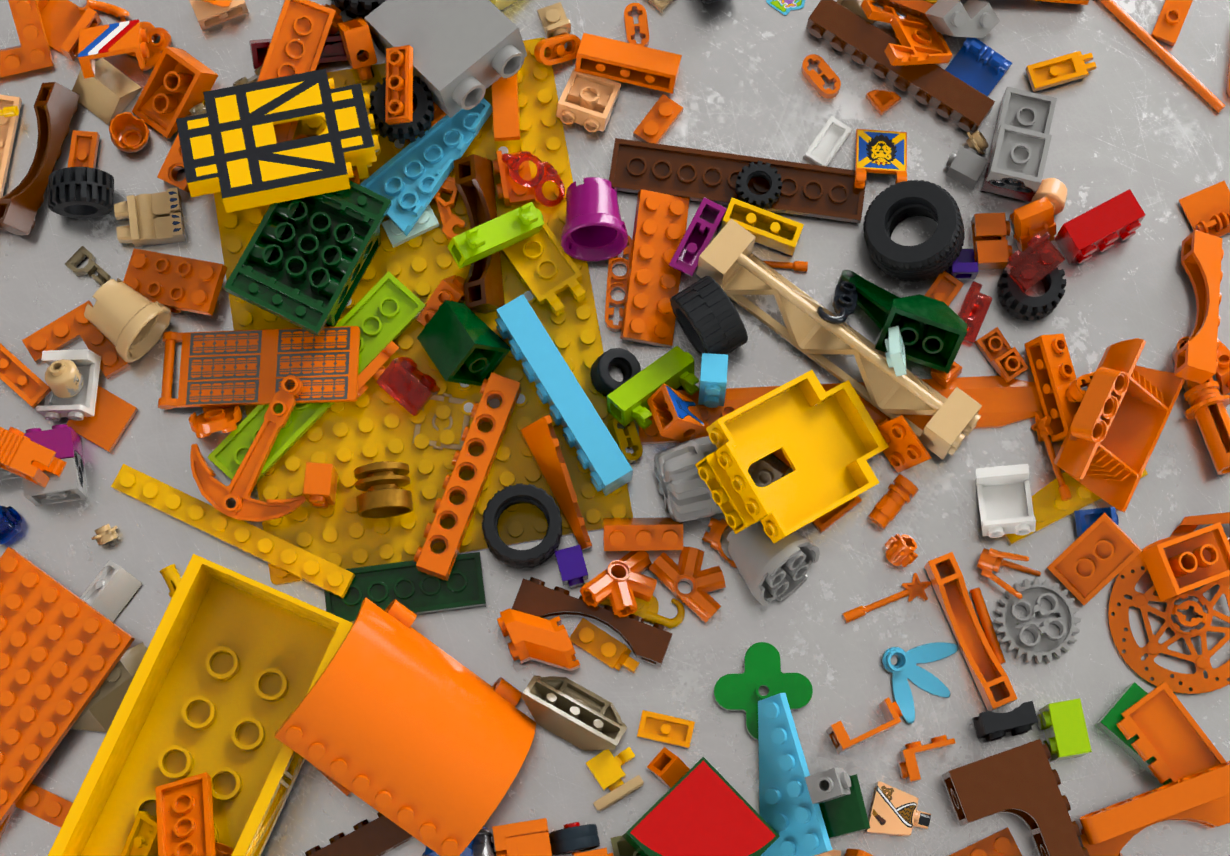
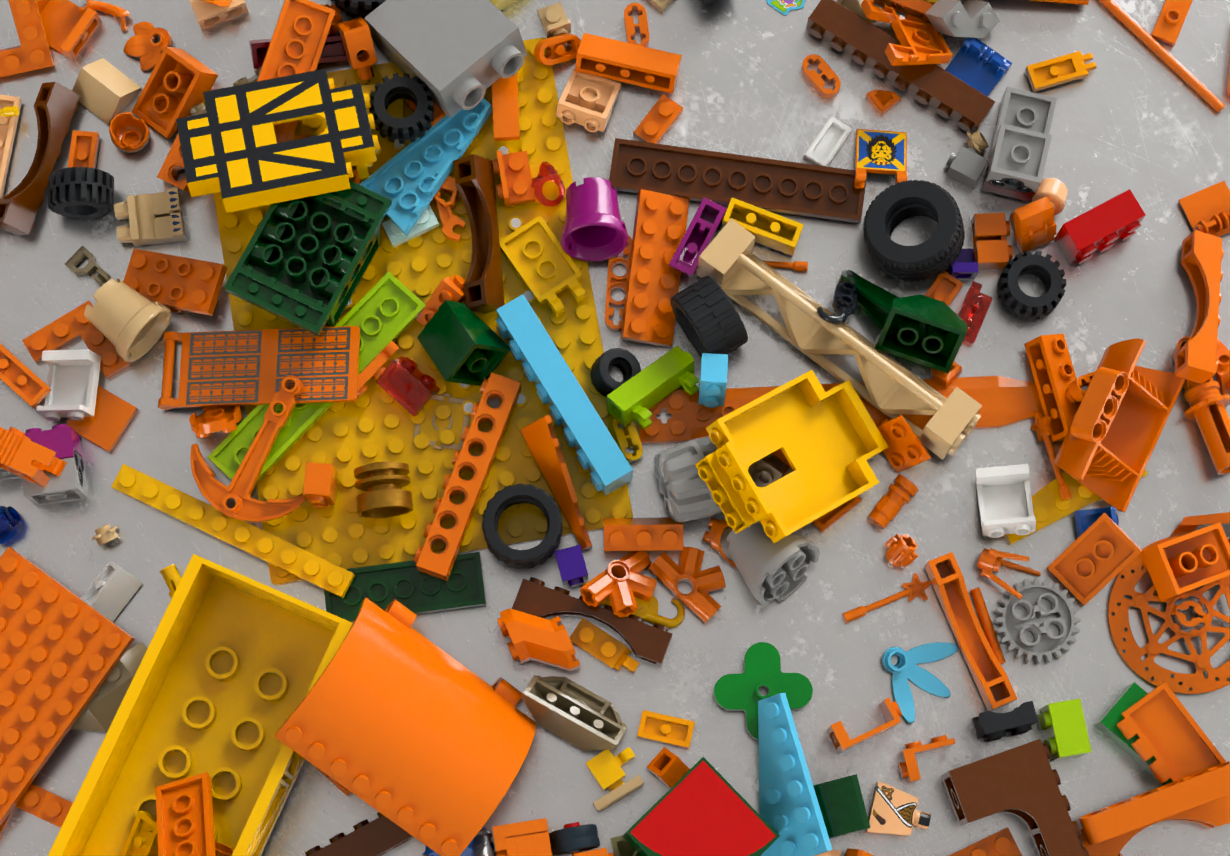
tan head [45,359,84,398] -> none
orange panel [78,19,149,79] -> none
orange tile [385,45,413,125] -> none
lime brick [447,202,545,269] -> none
clear red piece [502,152,544,187] -> none
orange torso [647,384,708,442] -> none
black tyre [736,161,782,209] -> none
light grey brick [805,767,851,804] -> none
light aqua plate [885,326,907,377] -> none
orange slope [974,327,1029,382] -> none
clear red bracket [1005,232,1065,293] -> none

